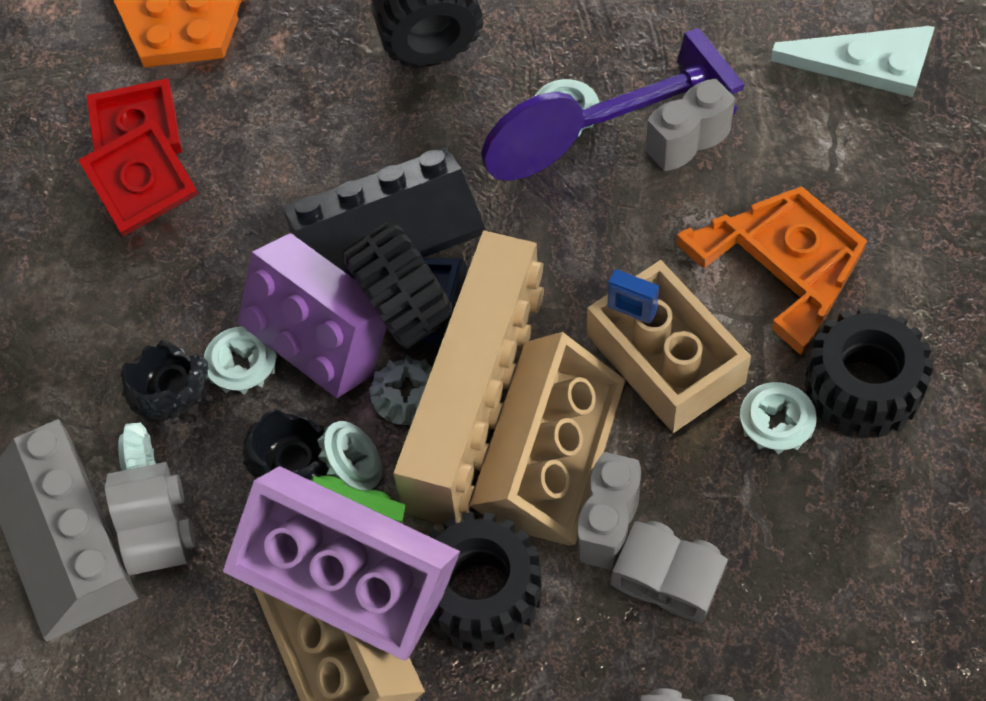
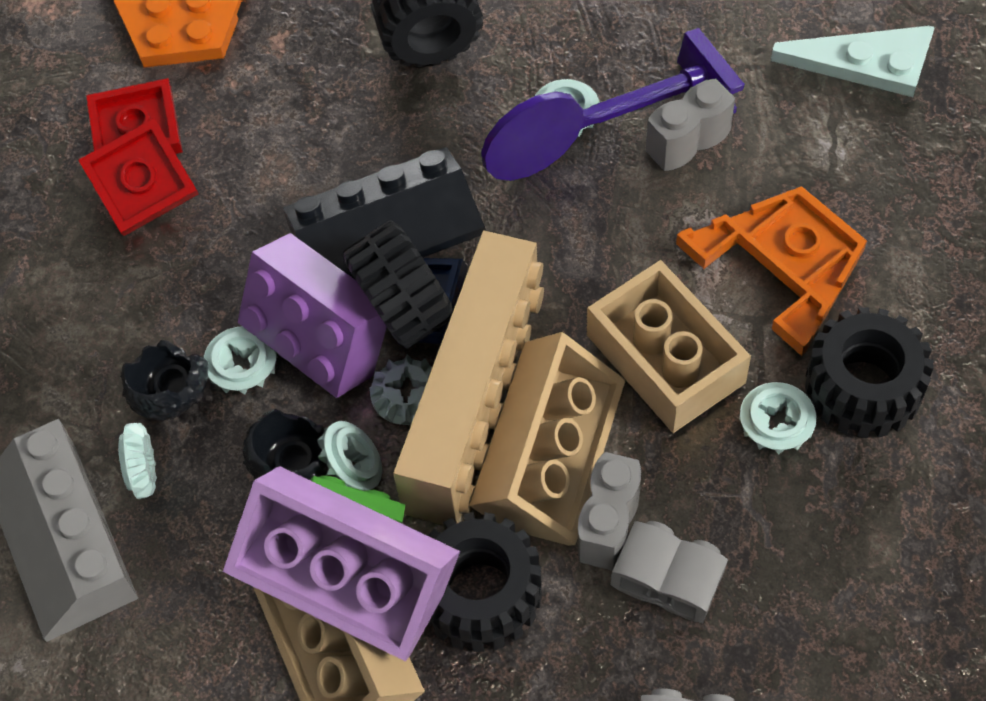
light grey brick [104,462,195,576] -> none
blue tile [607,269,659,323] -> none

